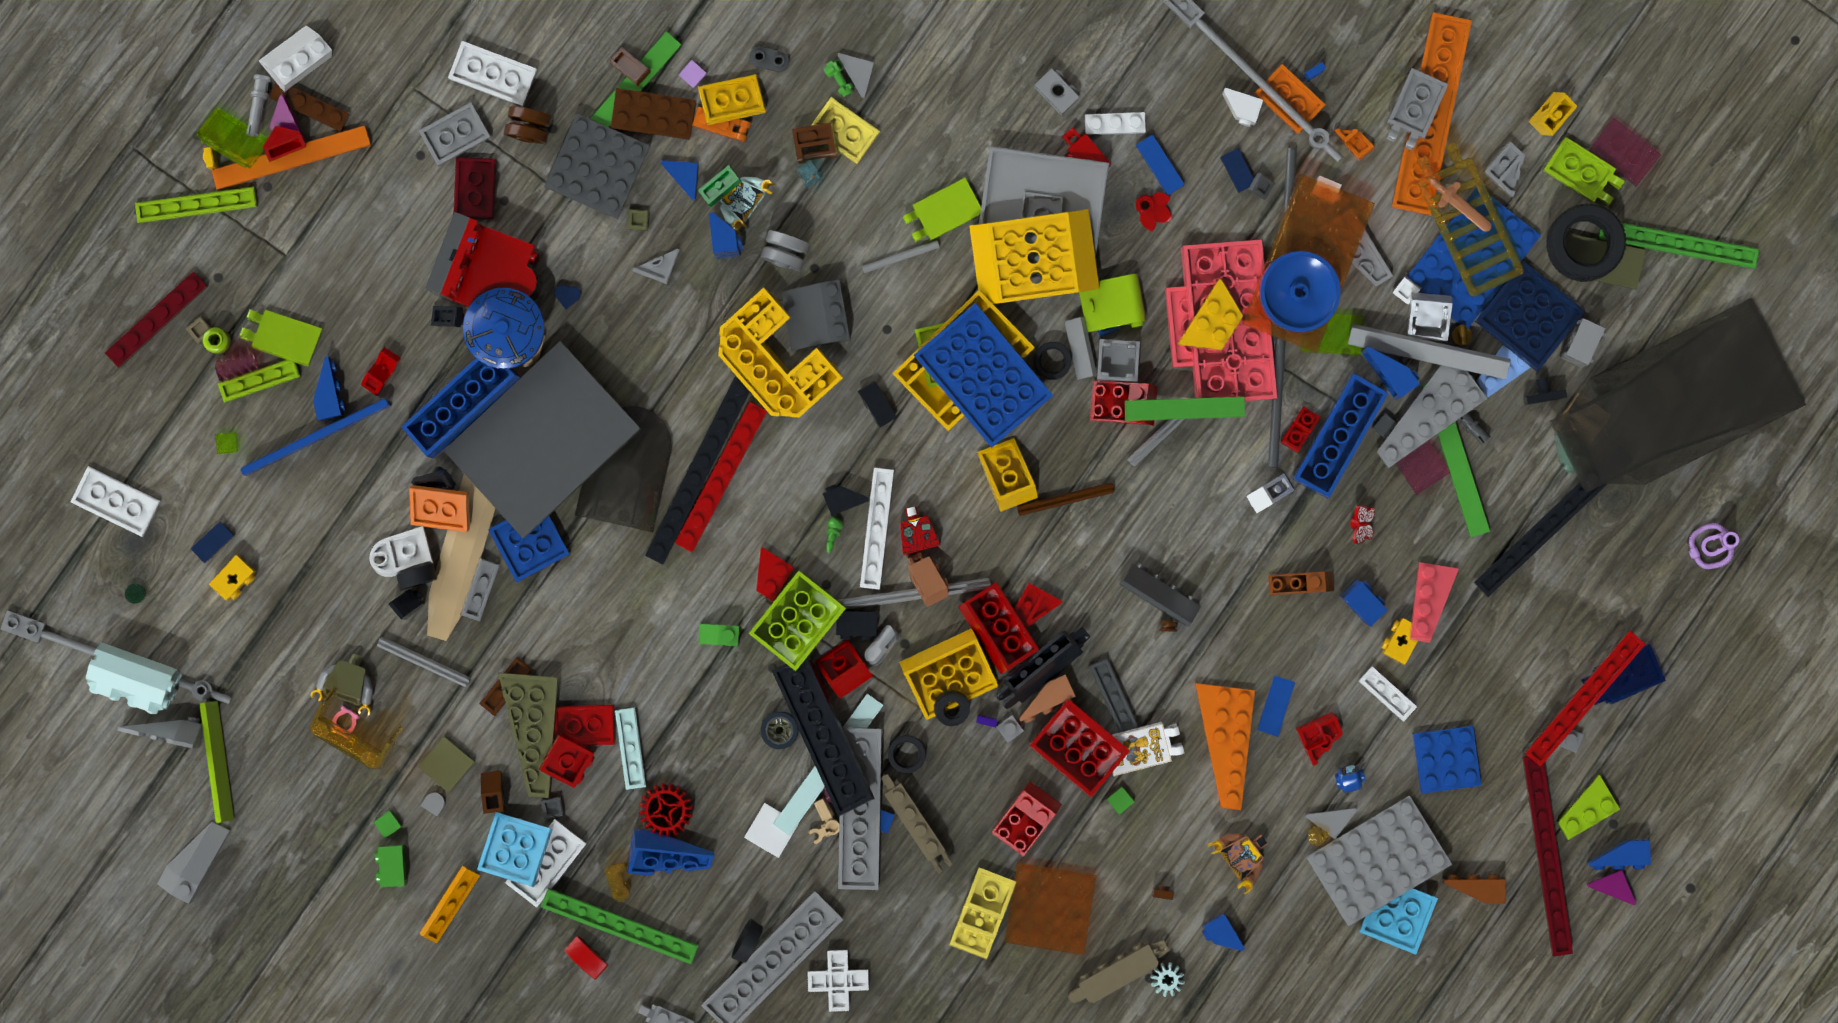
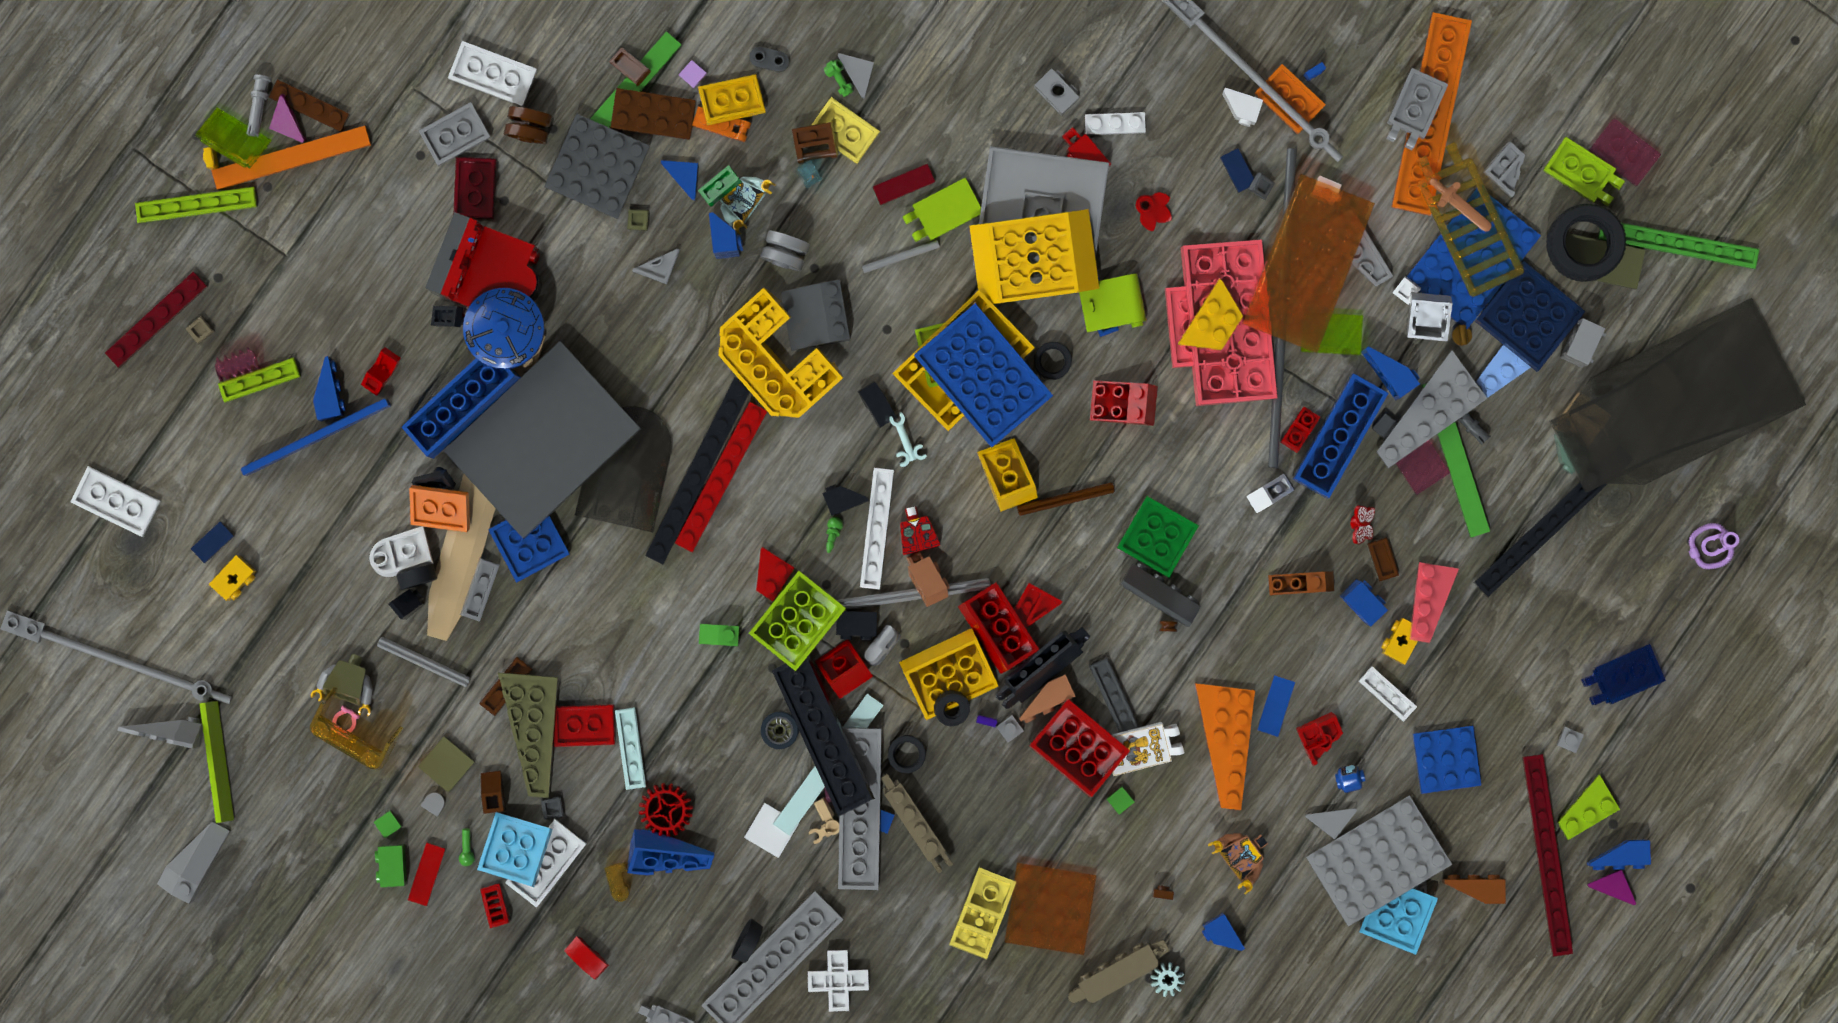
light aqua brick [86,642,182,714] -> none
clear green tile [125,584,146,604] -> none
lime head [203,327,231,354] -> none
clear neon green tile [215,432,238,454] -> none
lime tile [240,309,323,367] -> none
white slope [259,25,332,92] -> none
red slope [263,126,306,162] -> none
light orange plate [419,865,480,943] -> none
red plate [539,734,595,789] -> none
bright green tile [541,888,699,964] -> none
dark blue tile [554,285,581,310] -> none
red slope [991,781,1062,856] -> none
light grey tile [1064,317,1097,380] -> none
light grey container [1096,339,1140,383] -> none
bright green tile [1125,396,1245,421] -> none
light grey axle [1128,419,1185,466] -> none
blue tile [1136,134,1185,196] -> none
blue dish [1259,251,1341,332] -> none
clear yellow plate [1308,826,1329,846] -> none
orange slope [1334,129,1374,161] -> none
light grey tile [1348,324,1511,379] -> none
black tile [1523,378,1567,405] -> none
red plate [1525,631,1645,767] -> none
yellow brick [1529,92,1578,136] -> none
none -> red tile [408,842,446,906]
none -> bright green bar [459,828,475,866]
none -> red slope [480,883,511,928]
none -> dark red tile [872,164,935,206]
none -> light aqua bar [889,412,927,467]
none -> green plate [1117,496,1199,578]
none -> reddish brown tile [1367,537,1399,582]

